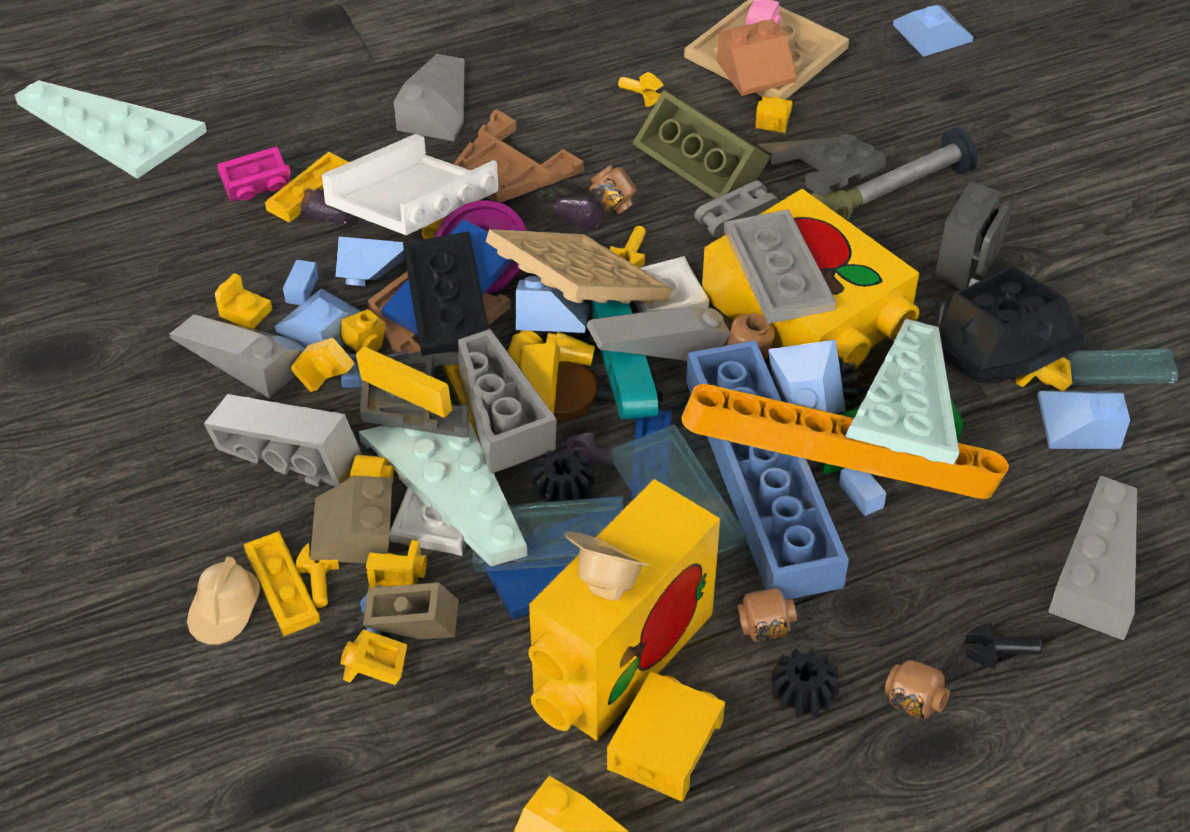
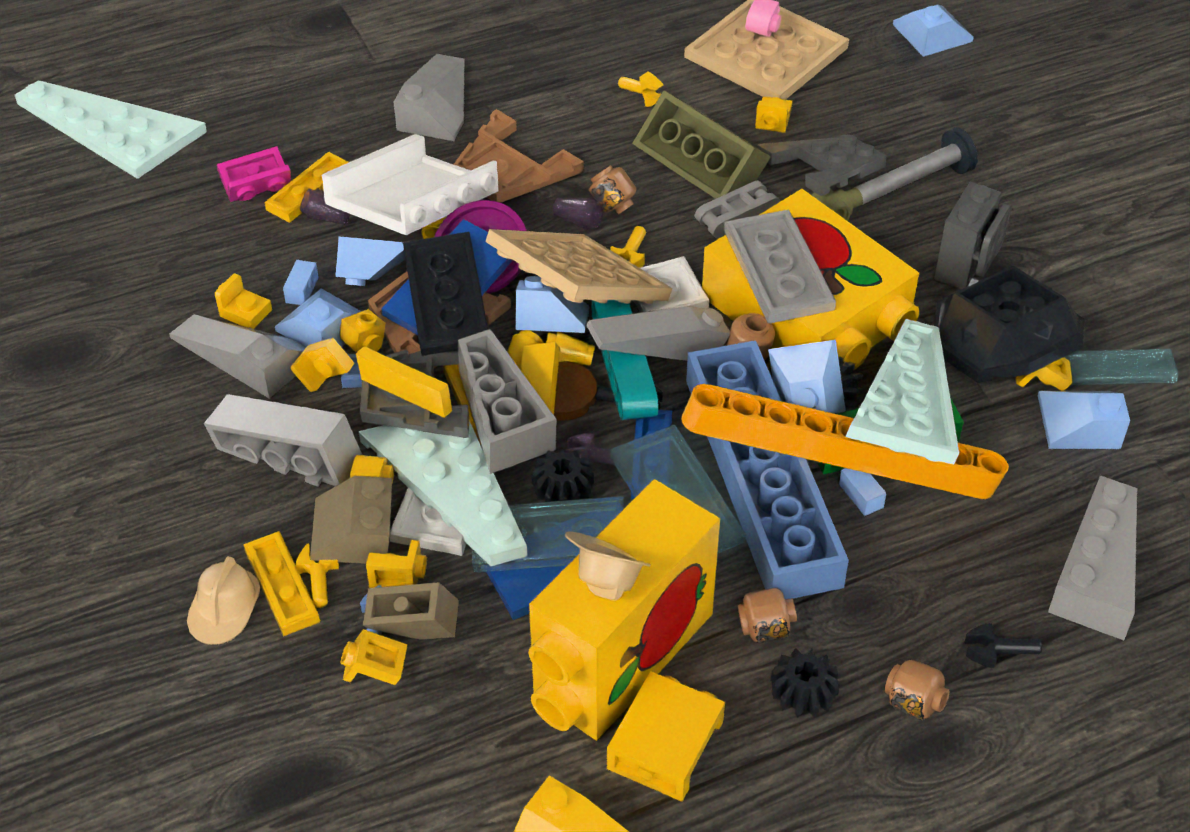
nougat slope [717,19,797,96] -> none

